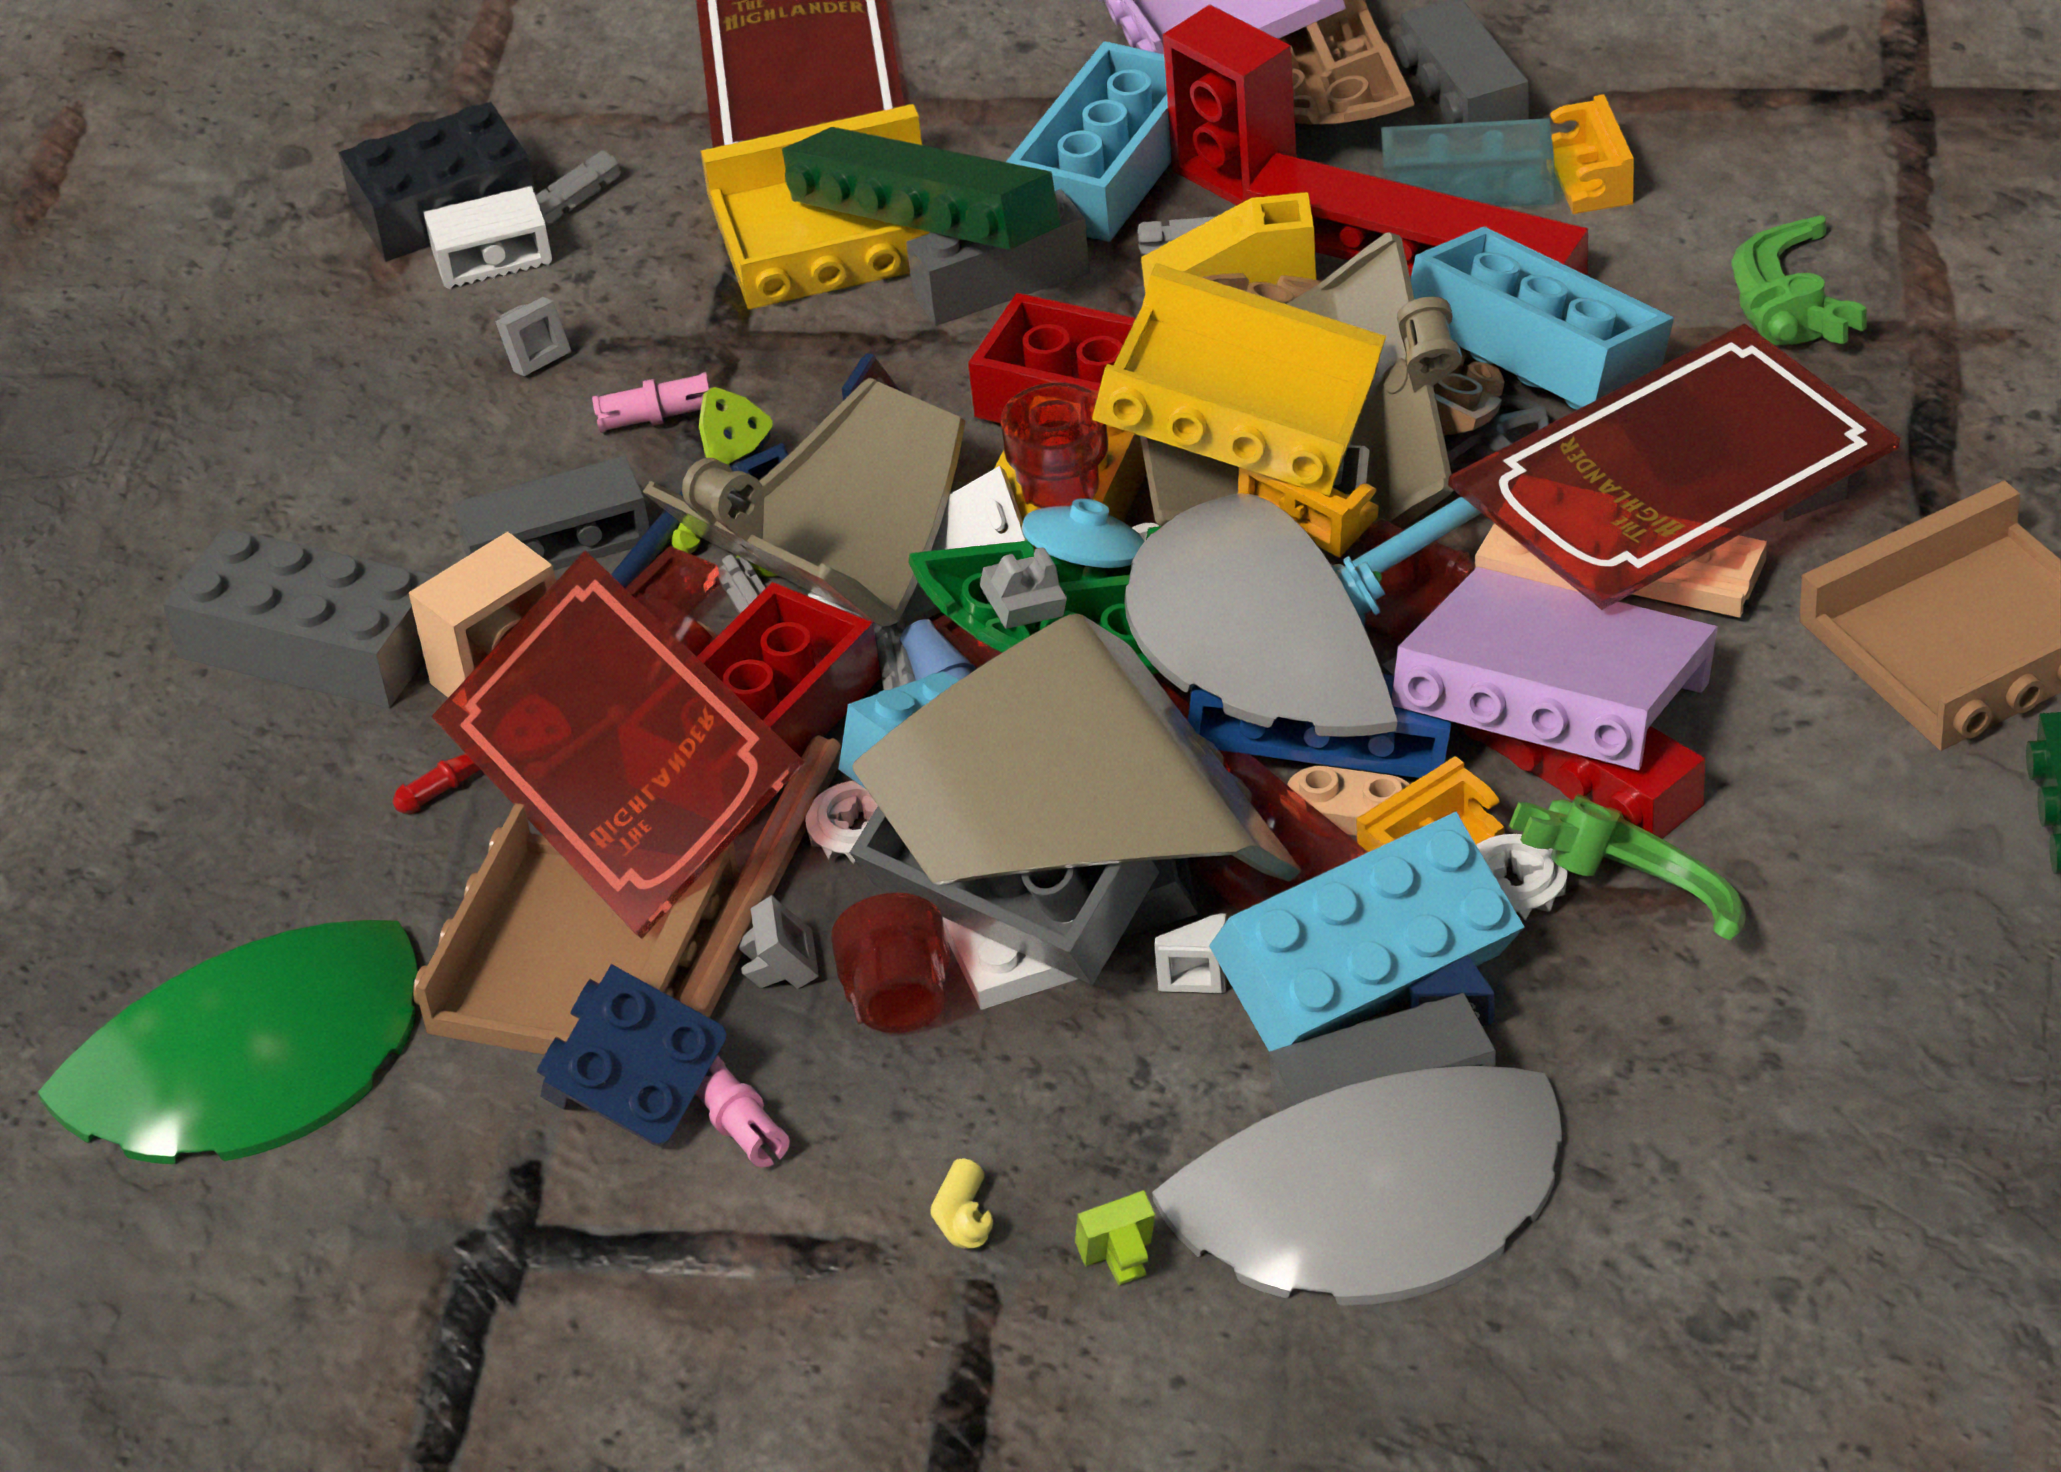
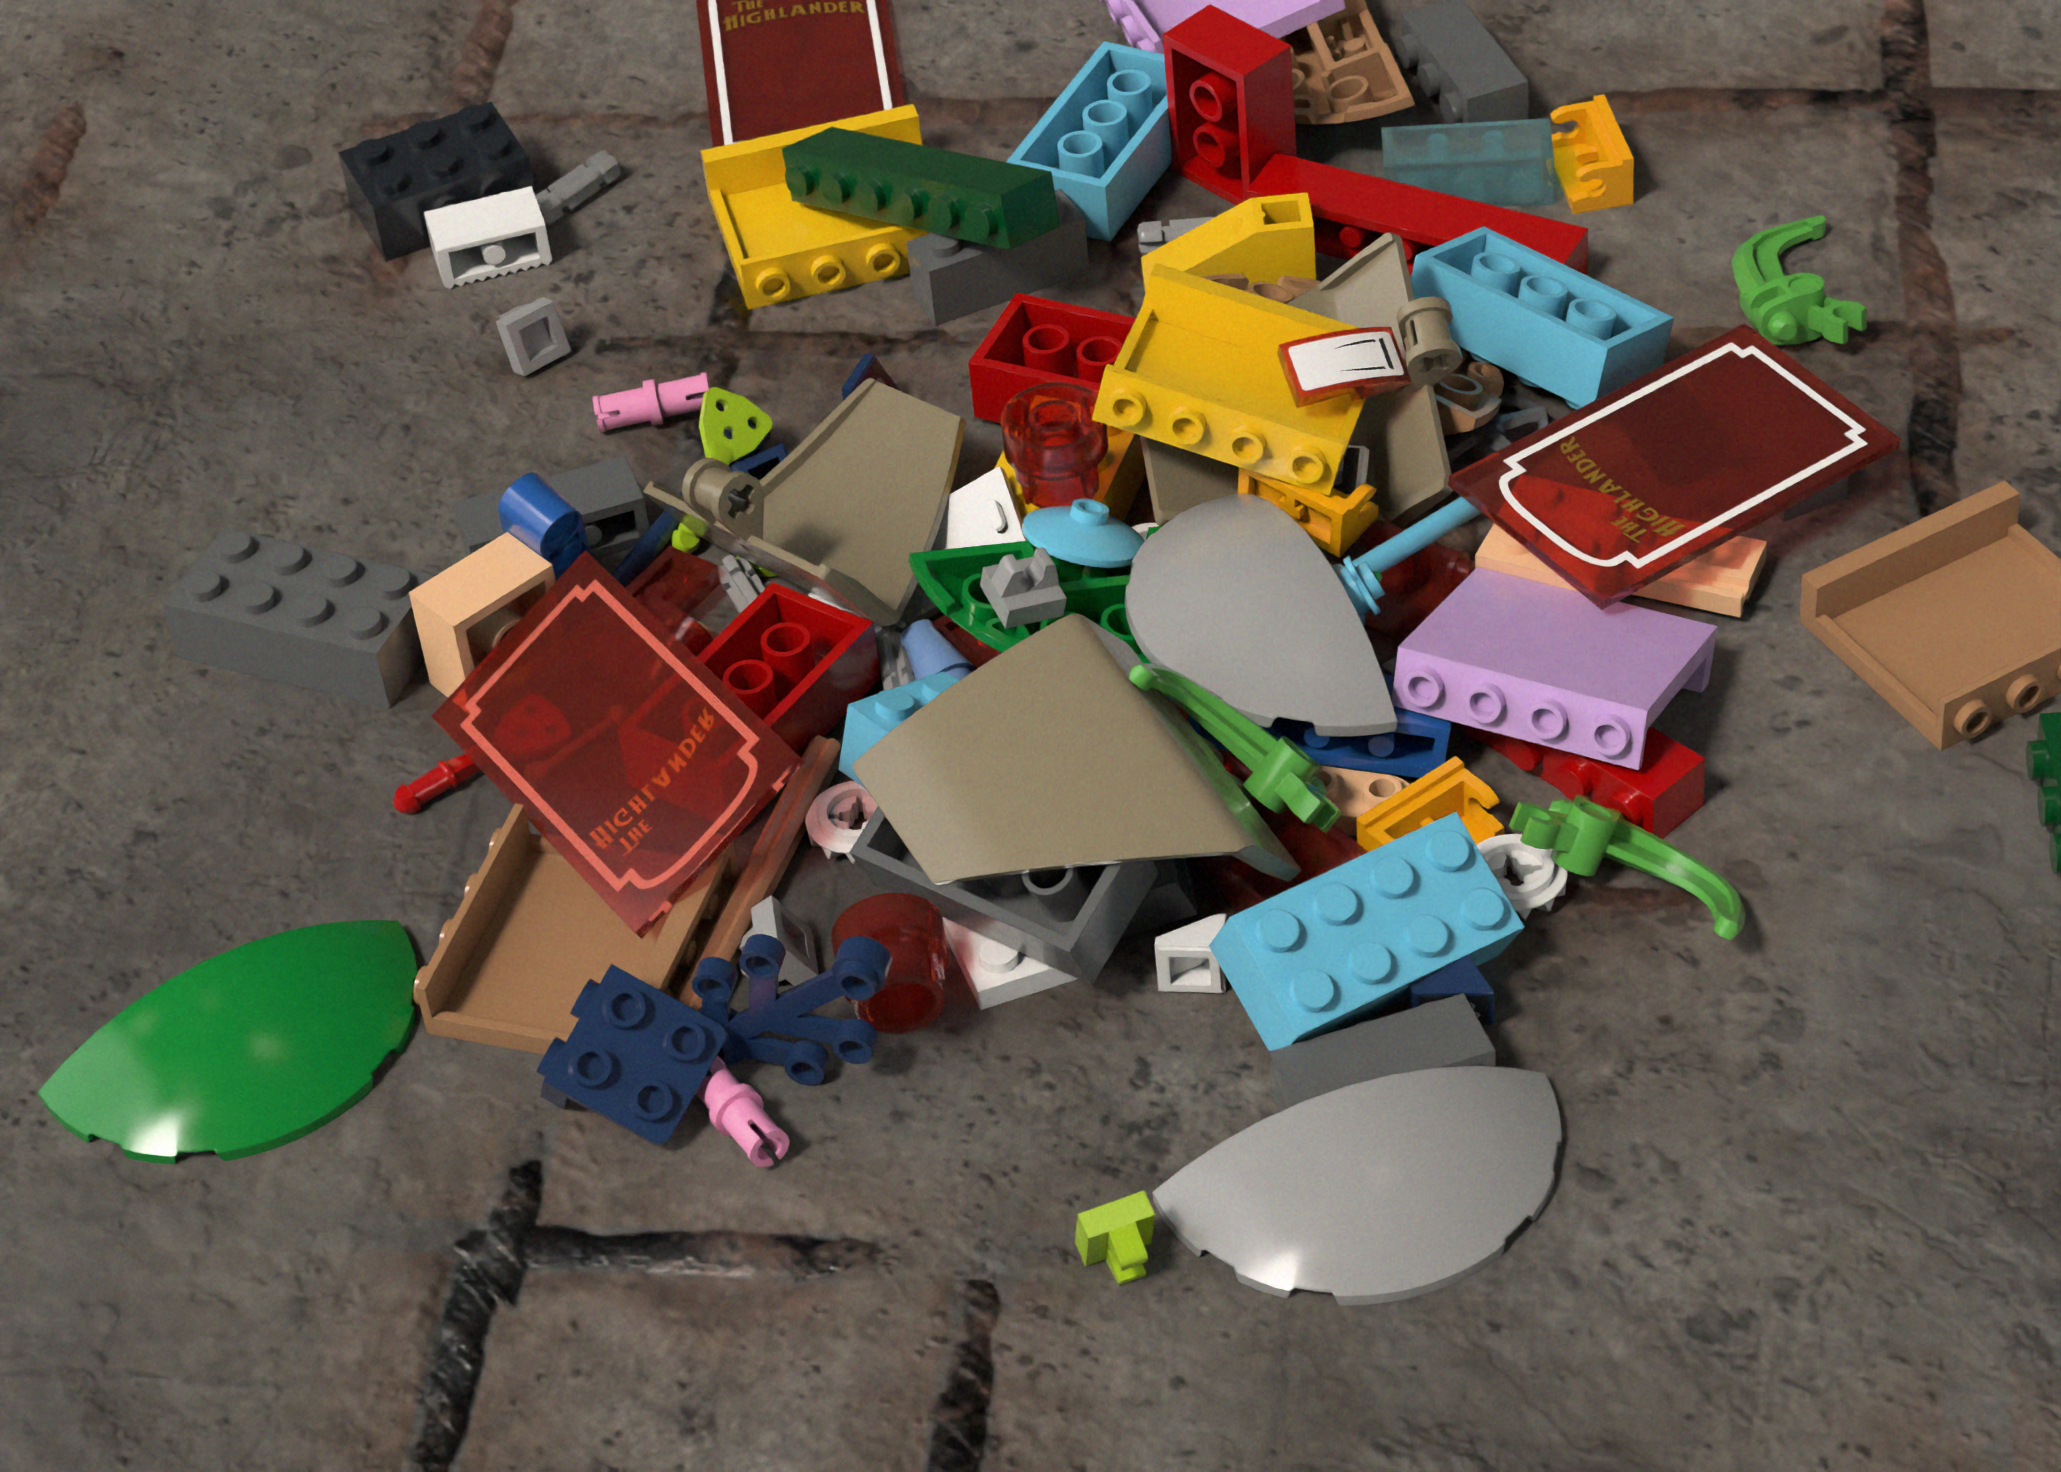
light yellow arm [930,1159,993,1249] -> none
none -> blue beam [498,472,595,608]
none -> dark blue plant [691,934,892,1086]
none -> bright green piece [1129,663,1343,833]
none -> slope [1277,327,1411,408]

